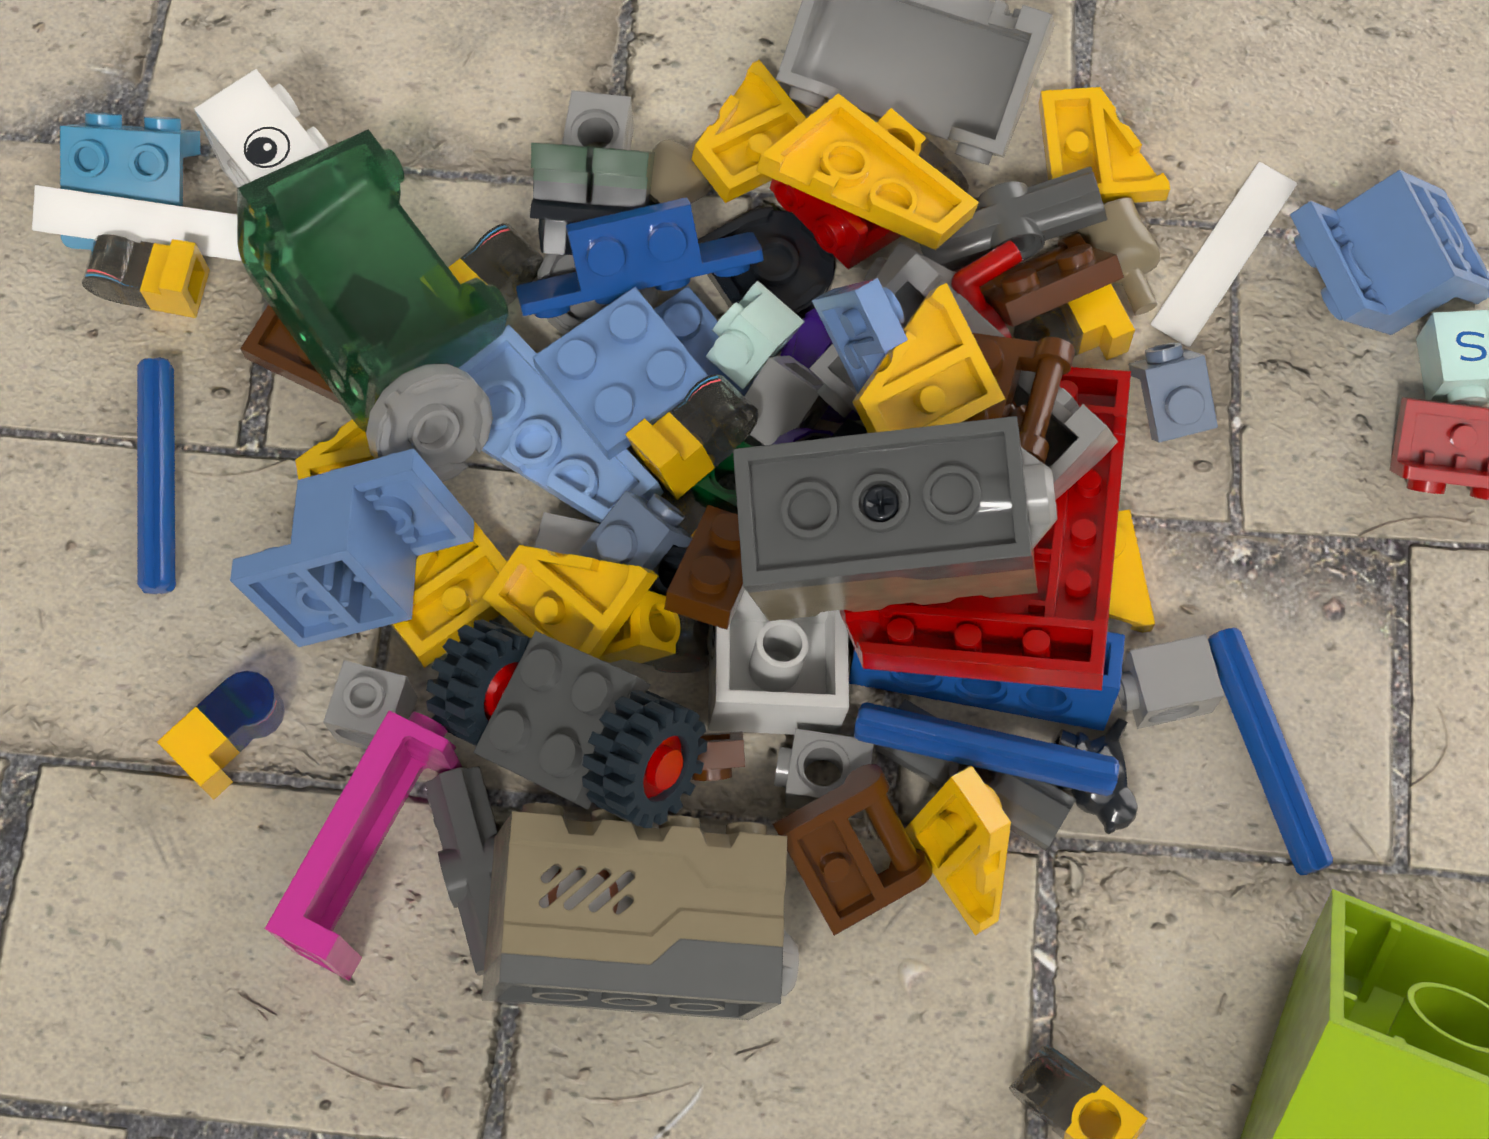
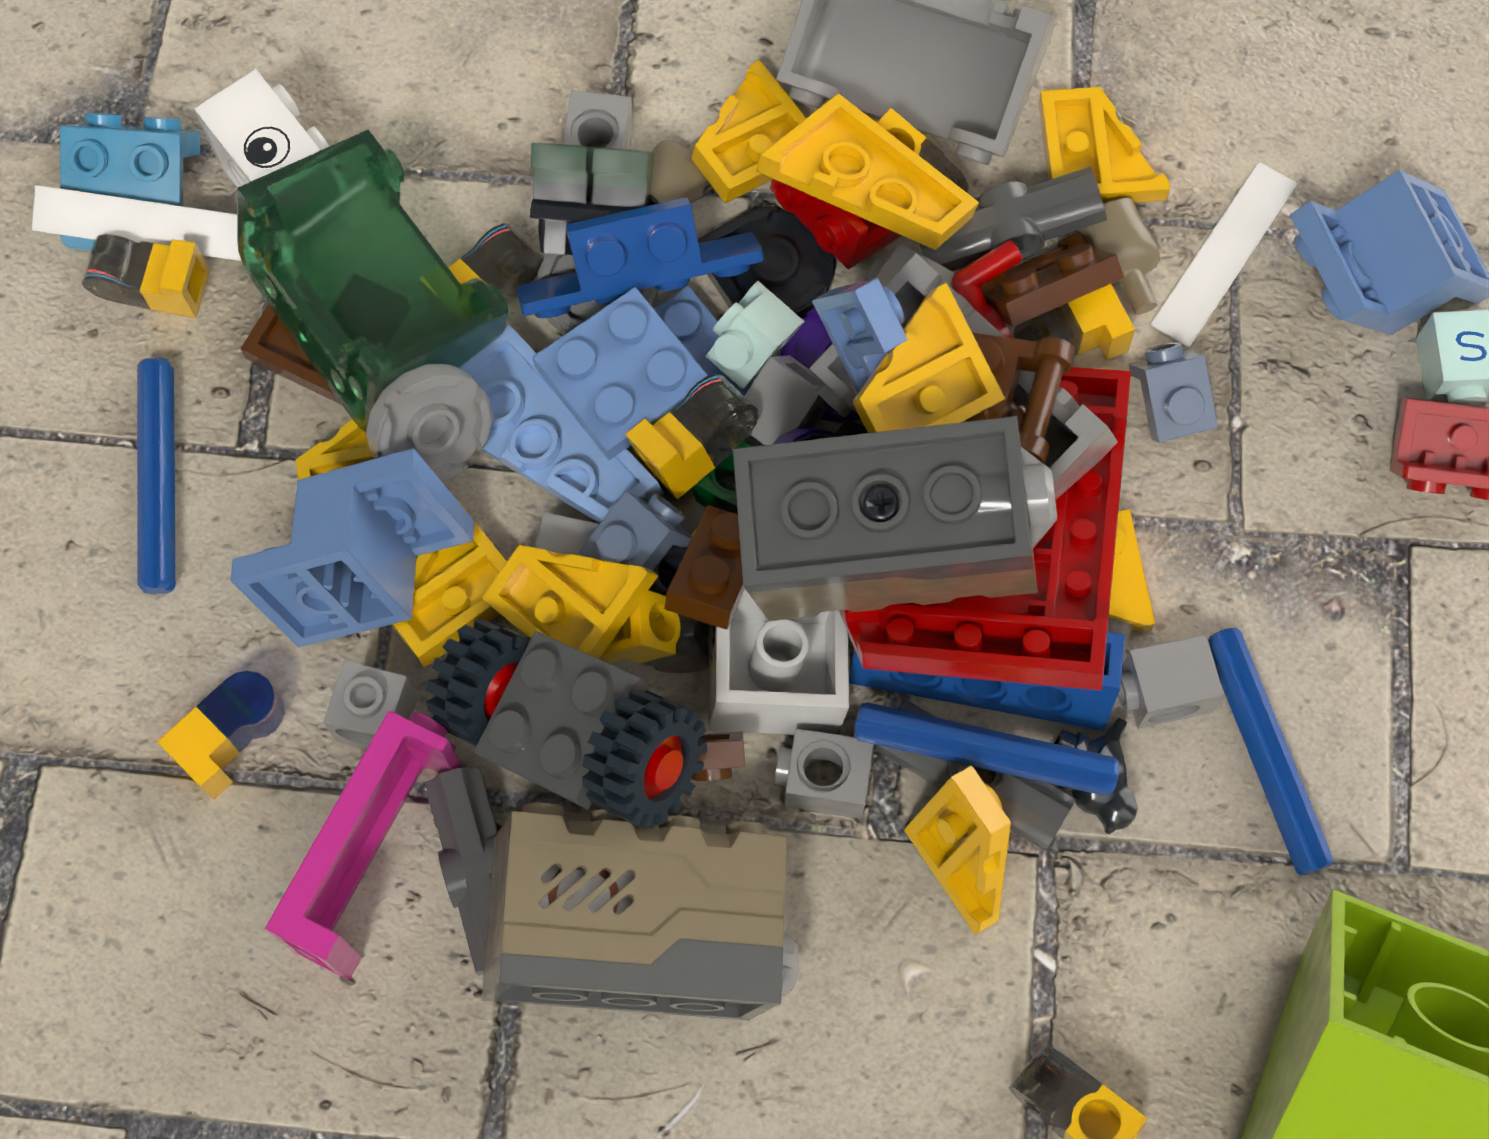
reddish brown plate [772,764,933,936] -> none

